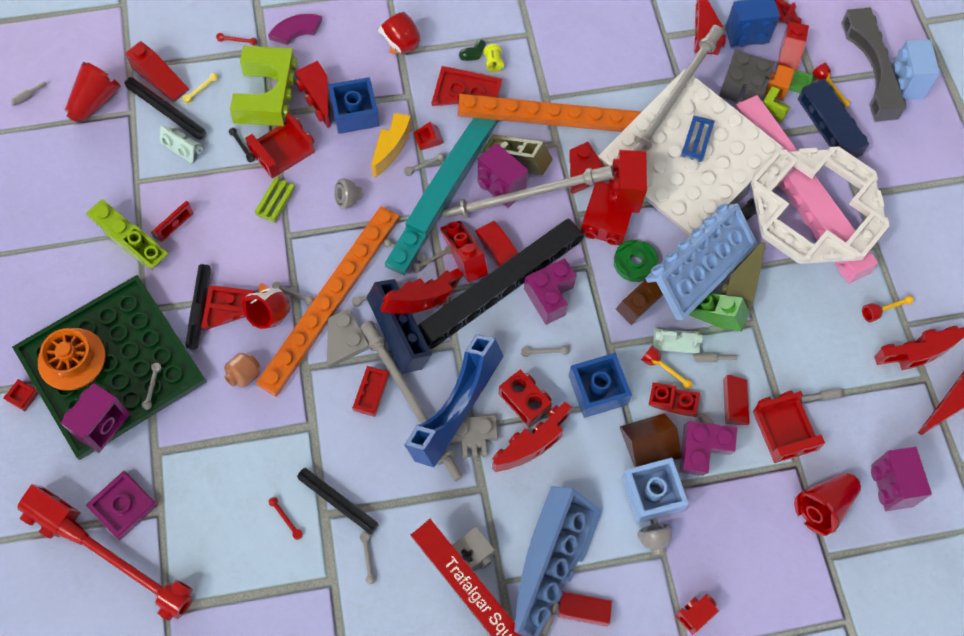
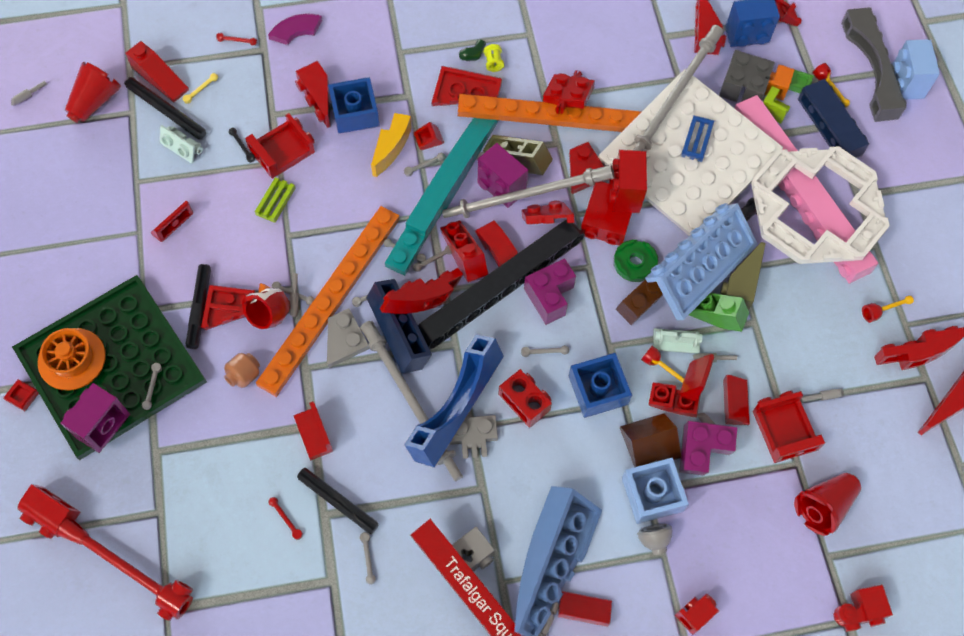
lime slope [86,199,168,270] -> none
magenta tile [86,470,158,540] -> none
lime arch [230,46,298,126] -> none
light grey brick [335,178,363,209] -> none
red plate [352,366,390,417] -> none
red piece [377,12,420,54] -> none
red slope [492,401,572,472] -> none
slope [776,21,809,70] -> none
magenta brick [871,447,932,512] -> none
none -> light grey piece [289,273,299,317]
none -> red panel [293,401,333,461]
none -> red wing [521,201,575,224]
none -> red plate [543,70,595,115]
none -> red slope [680,354,714,401]
none -> red brick [833,584,893,632]

